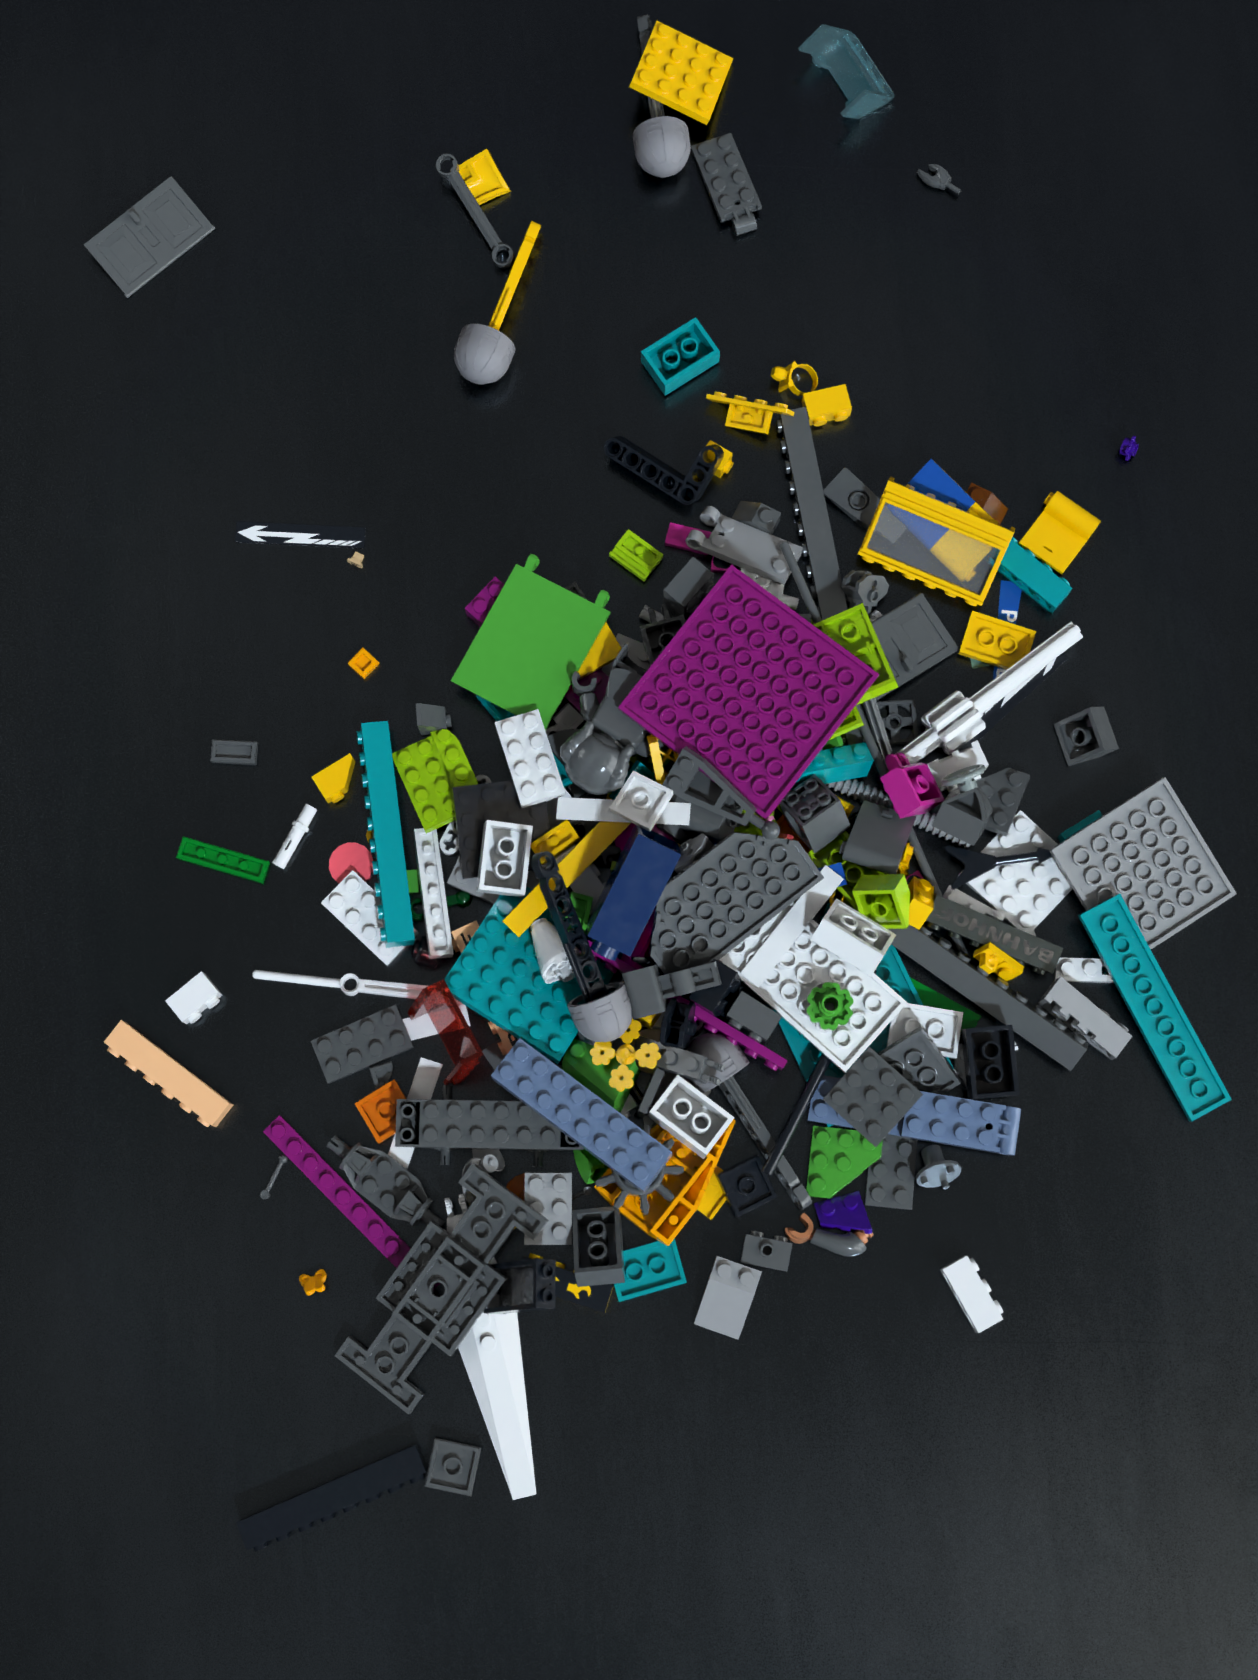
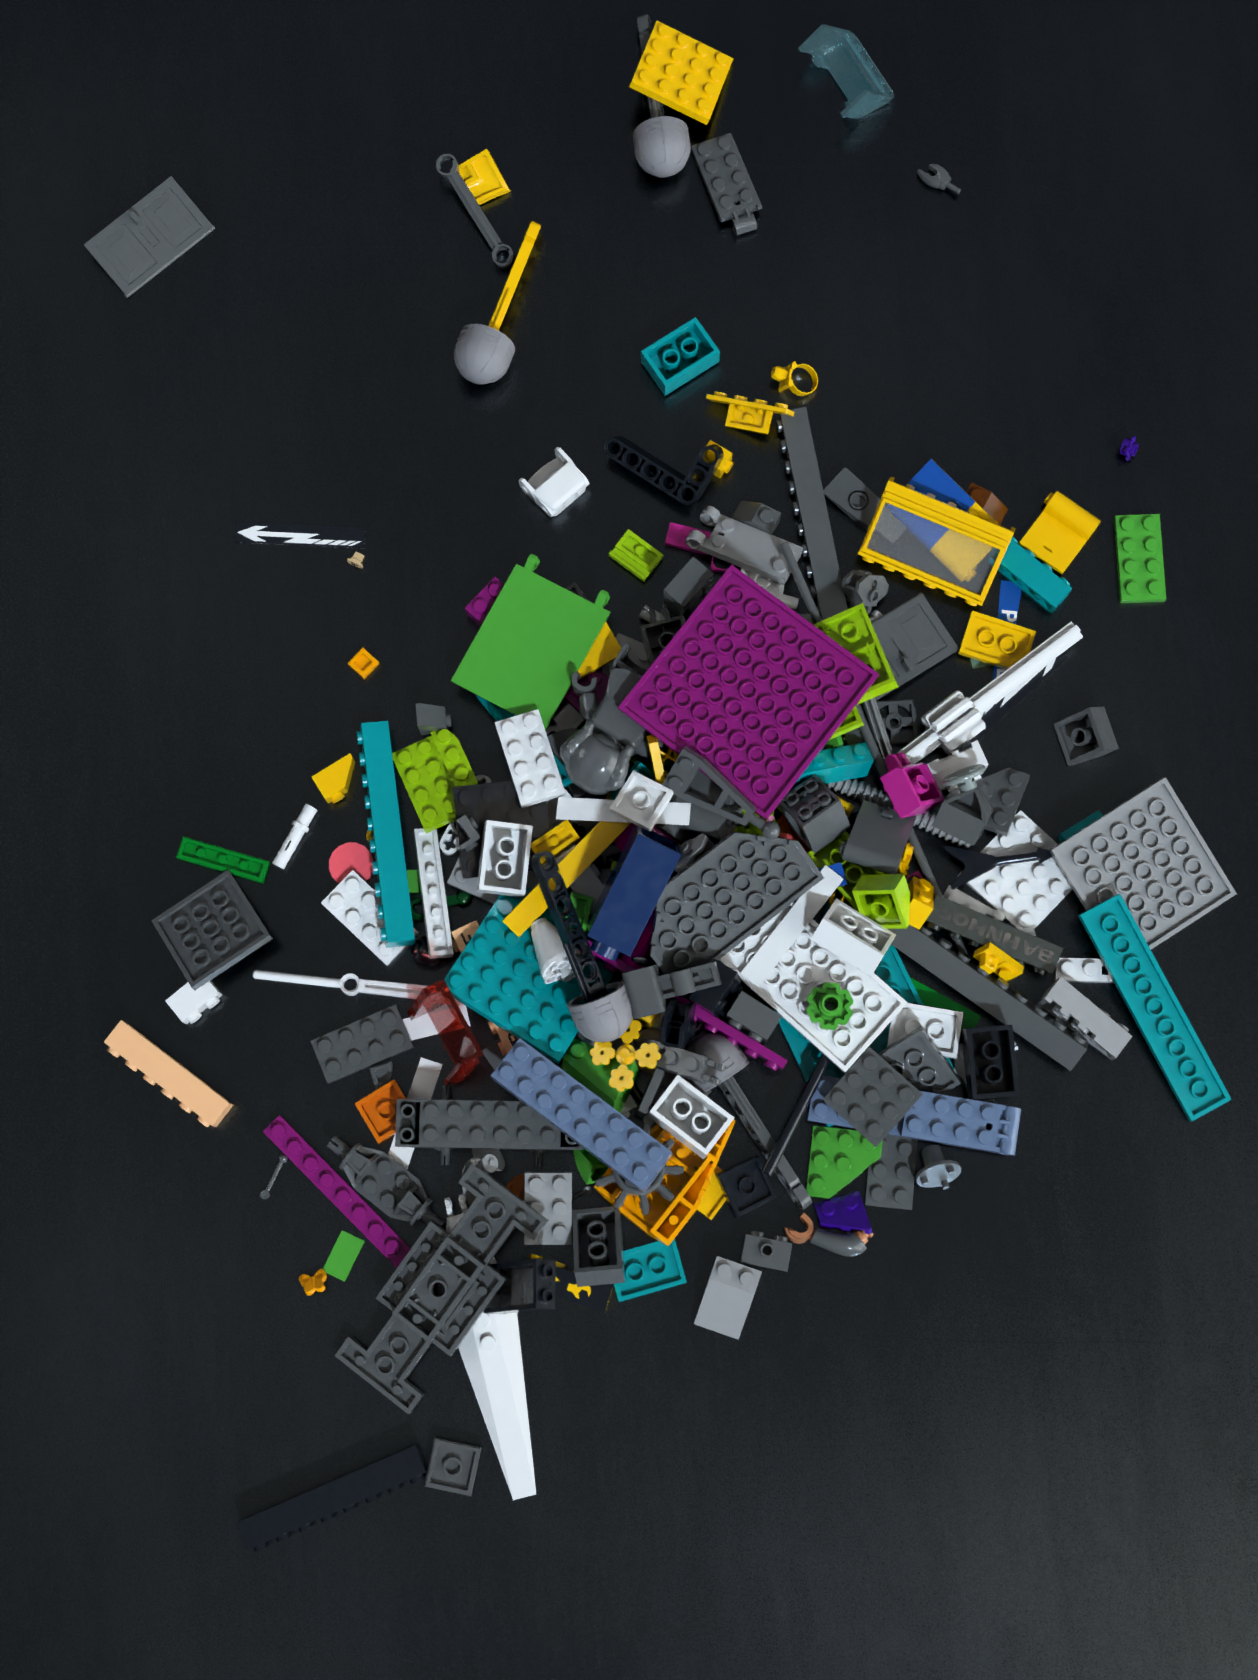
dark grey tile [210,739,258,765] -> none
yellow brick [801,384,852,426] -> none
white brick [940,1256,1003,1333] -> none
none -> dark grey plate [151,870,273,991]
none -> bright green sticker [323,1230,365,1282]
none -> dark grey bracket [456,815,481,852]
none -> white piece [519,447,590,517]
none -> bright green plate [1114,514,1166,603]

